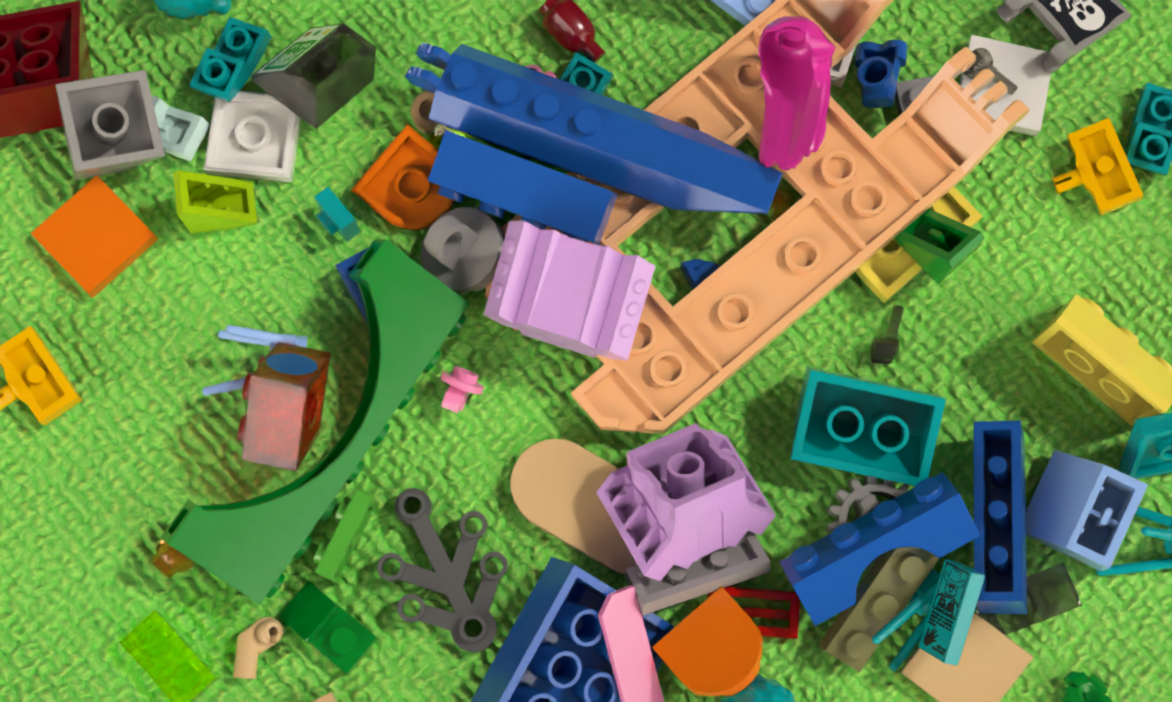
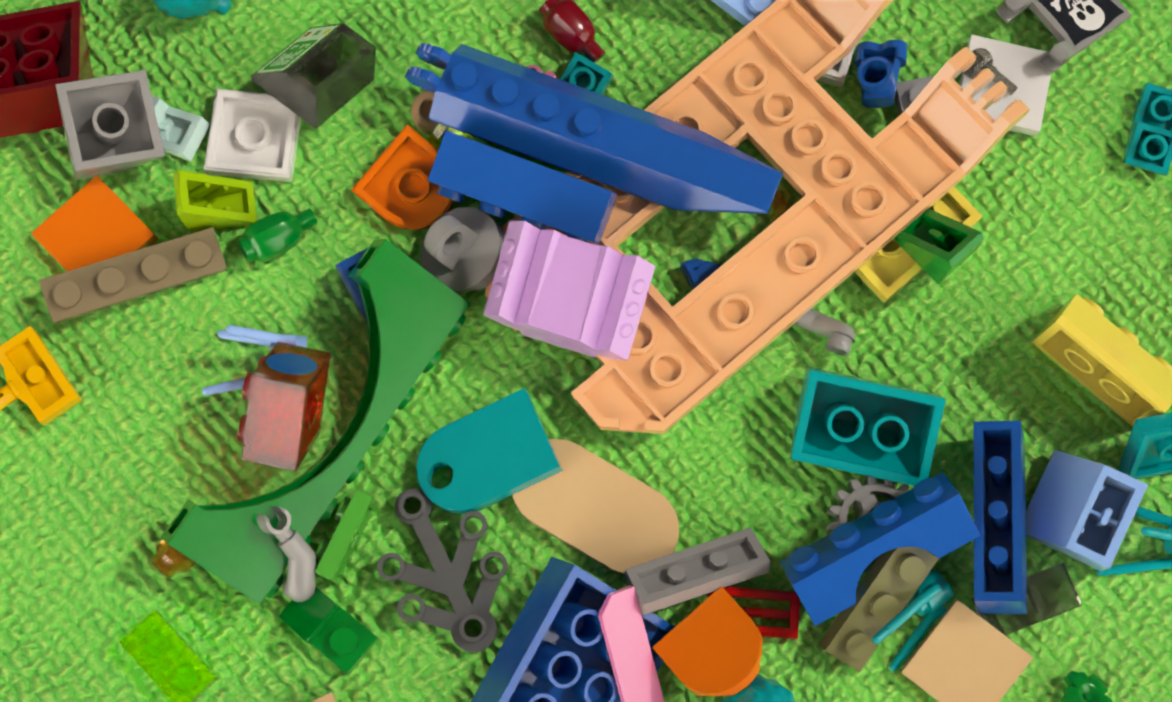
teal slope [189,17,272,102] -> none
tan arm [233,617,284,679] -> none
teal plate [314,187,360,242] -> none
bright pink plate [440,366,484,413] -> none
lavender slope [596,423,776,581] -> none
dark pink hair [758,16,835,171] -> none
clear smoke hand [870,305,904,364] -> none
teal tile [919,559,985,666] -> none
yellow plate [1051,118,1144,216] -> none
none -> dark tan plate [39,227,228,324]
none -> green plant [237,208,317,263]
none -> light grey arm [257,506,316,602]
none -> teal tile [416,388,563,514]
none -> light grey arm [794,309,856,356]

